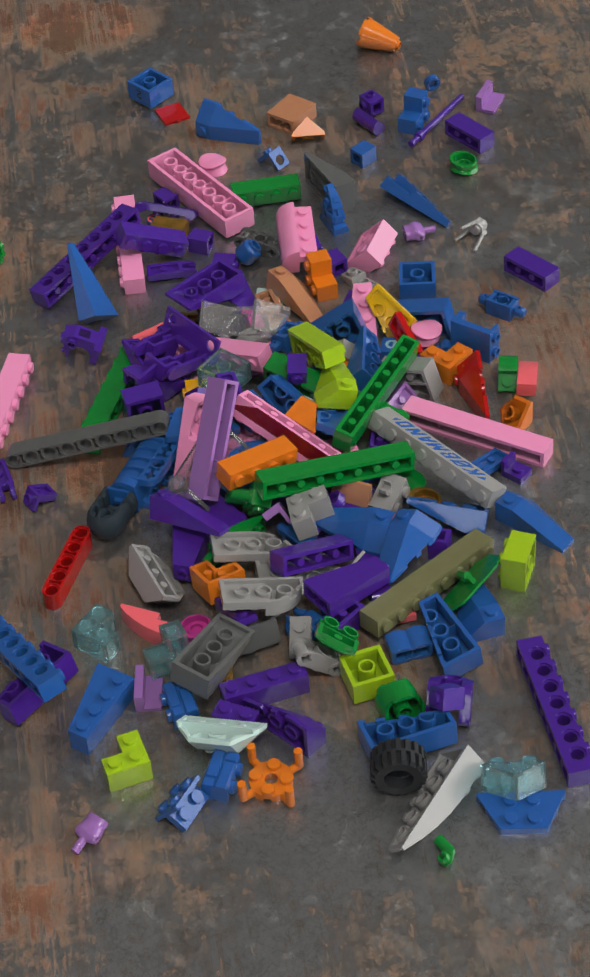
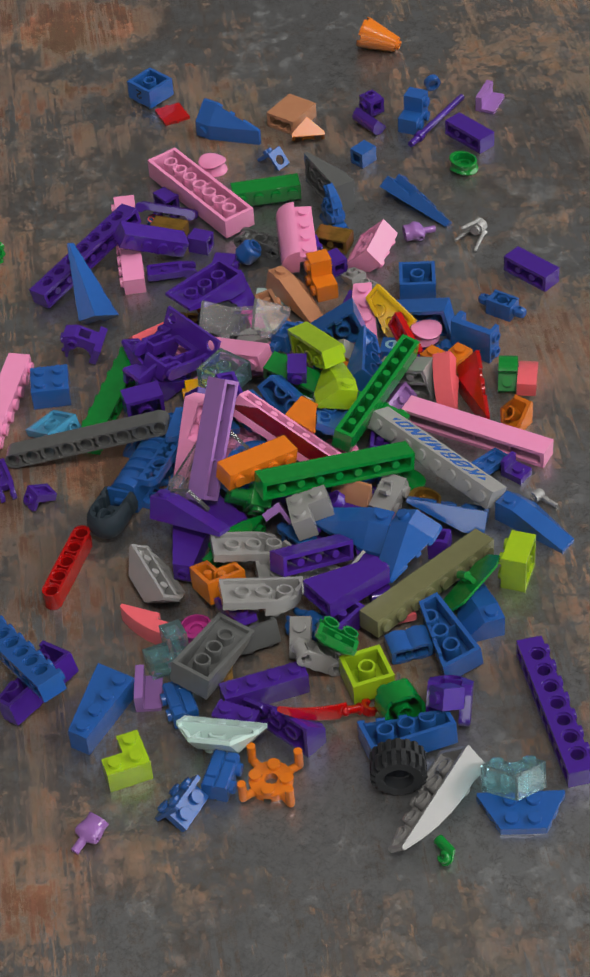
clear light blue brick [71,603,120,663] -> none
none -> dark azure plate [26,410,81,438]
none -> blue brick [30,364,72,410]
none -> red sword [276,698,377,721]
none -> pearl gold brick [315,224,354,255]
none -> coral slope [433,351,459,409]
none -> light grey hand [530,488,558,508]

